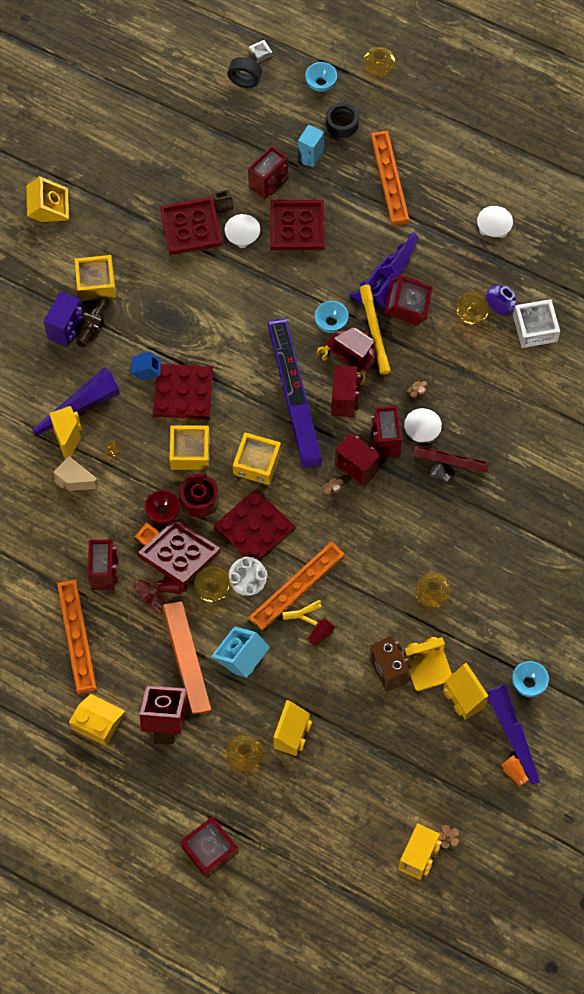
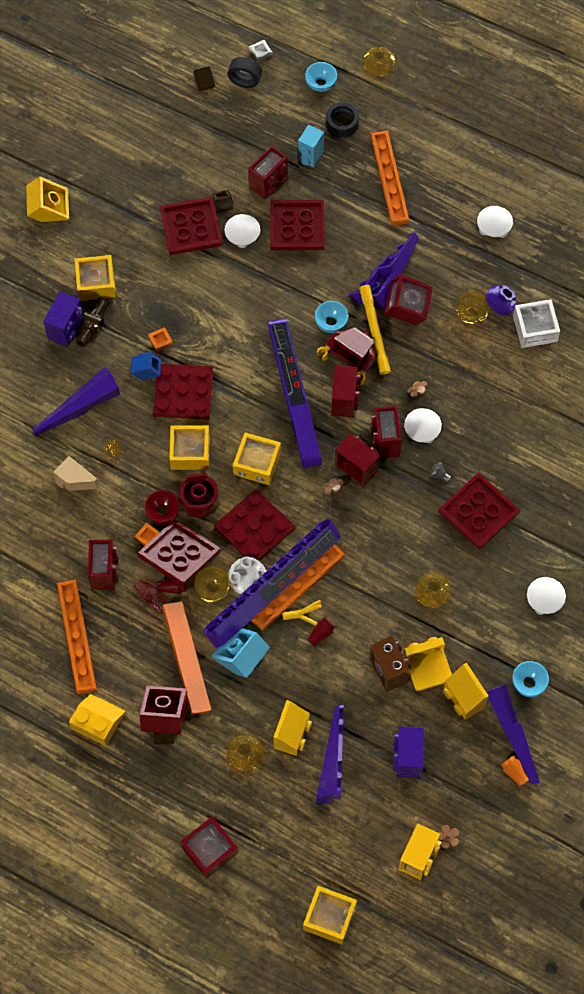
yellow slope [49,406,82,459] -> none
dark red tile [412,446,490,473] -> none
none -> orange plate [148,327,173,353]
none -> dark brown slope [193,66,215,91]
none -> dark purple beam [203,519,341,648]
none -> piece [303,886,357,944]
none -> dark purple wedge [316,705,344,804]
none -> dark purple brick [393,727,424,778]
none -> dark red plate [438,472,520,550]
none -> white dish [527,577,566,615]

